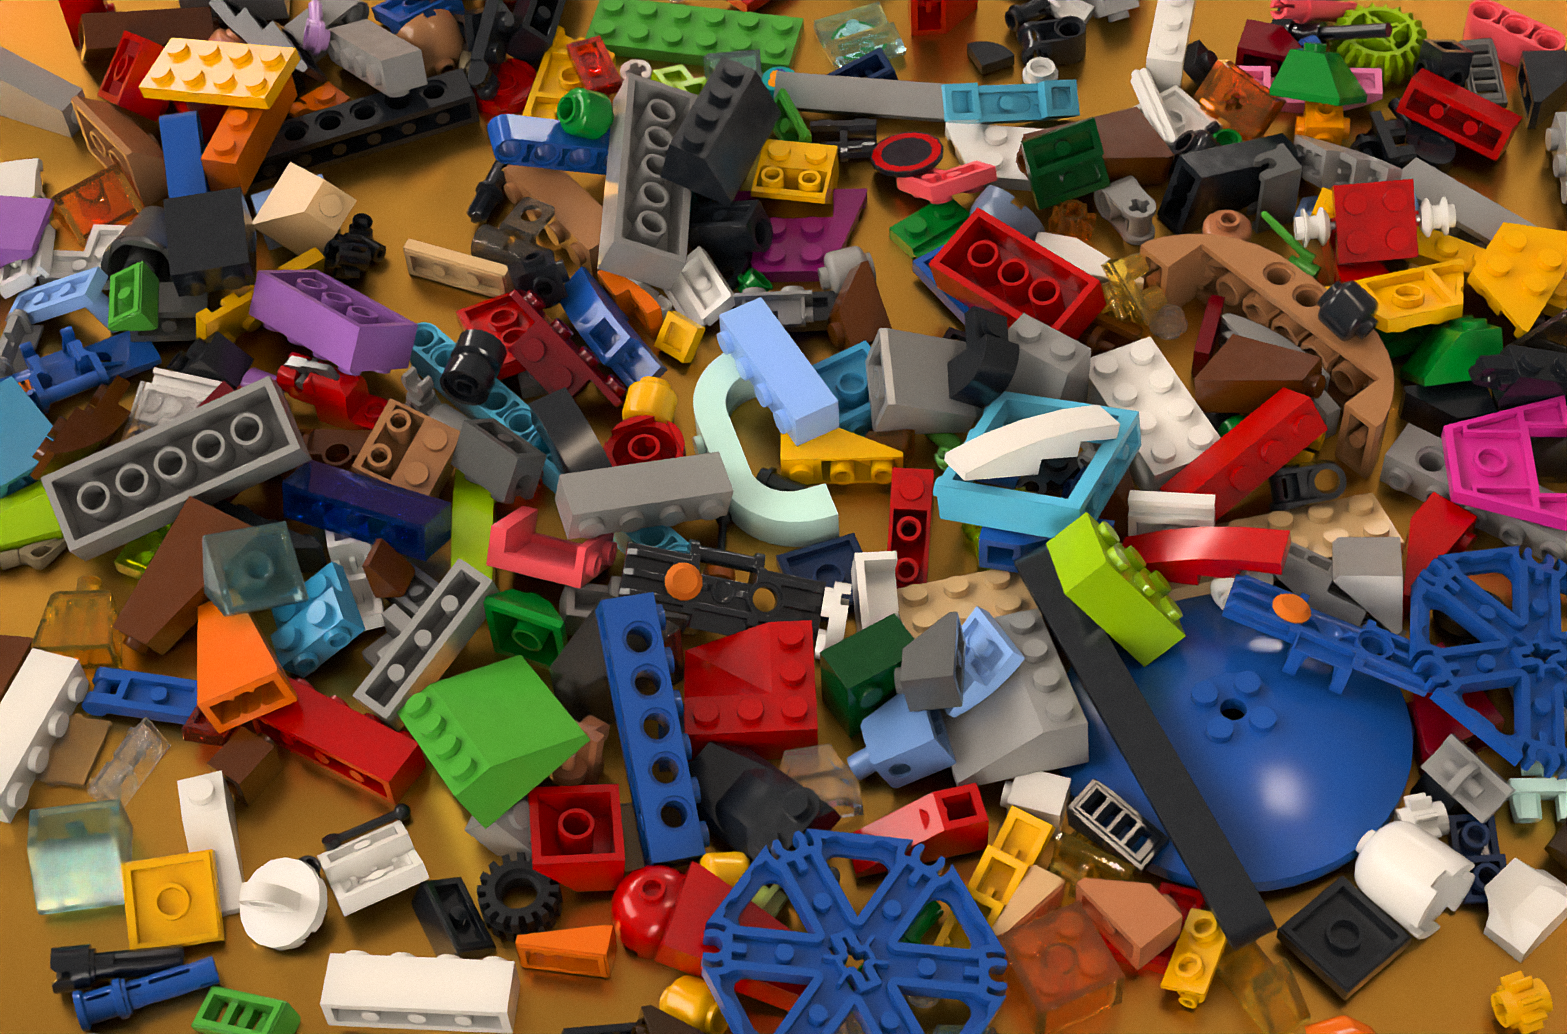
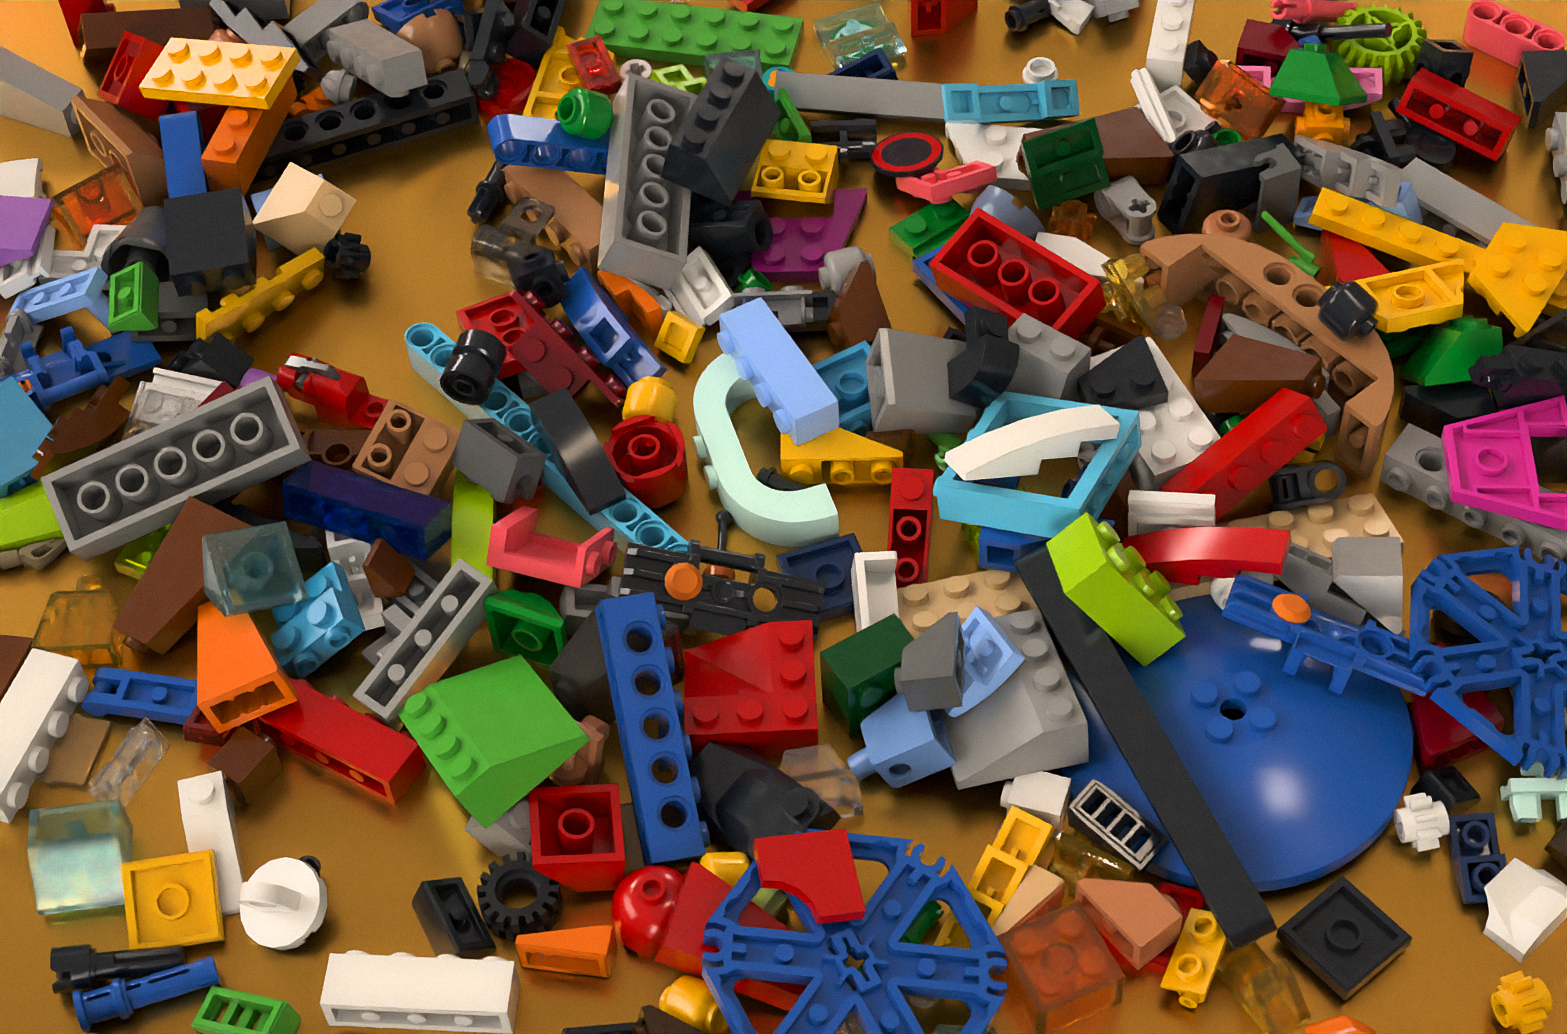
medium lavender brick [249,269,418,376] -> none
lavender plate [303,0,330,56] -> none
white slope [317,820,430,916] -> none
black hinge [321,803,411,851] -> none
black arm [348,213,386,262] -> none
light grey bar [401,366,471,431] -> none
tan tile [403,238,515,297] -> none
light grey brick [555,452,733,540] -> none
white plate [814,581,852,660] -> none
red slope [851,783,989,878] -> none
black tile [967,41,1015,75] -> none
black piece [1016,16,1086,66] -> none
black plate [1016,456,1081,495] -> none
red plate [1294,179,1456,265] -> none
white cylinder [1354,821,1475,940] -> none
red slope [1402,492,1478,622] -> none
light grey hips [1421,734,1516,824] -> none
dark grey slope [1458,38,1508,108] -> none
none -> light grey plate [321,69,357,105]
none -> red tile [753,828,866,924]
none -> black wing [1077,335,1169,410]

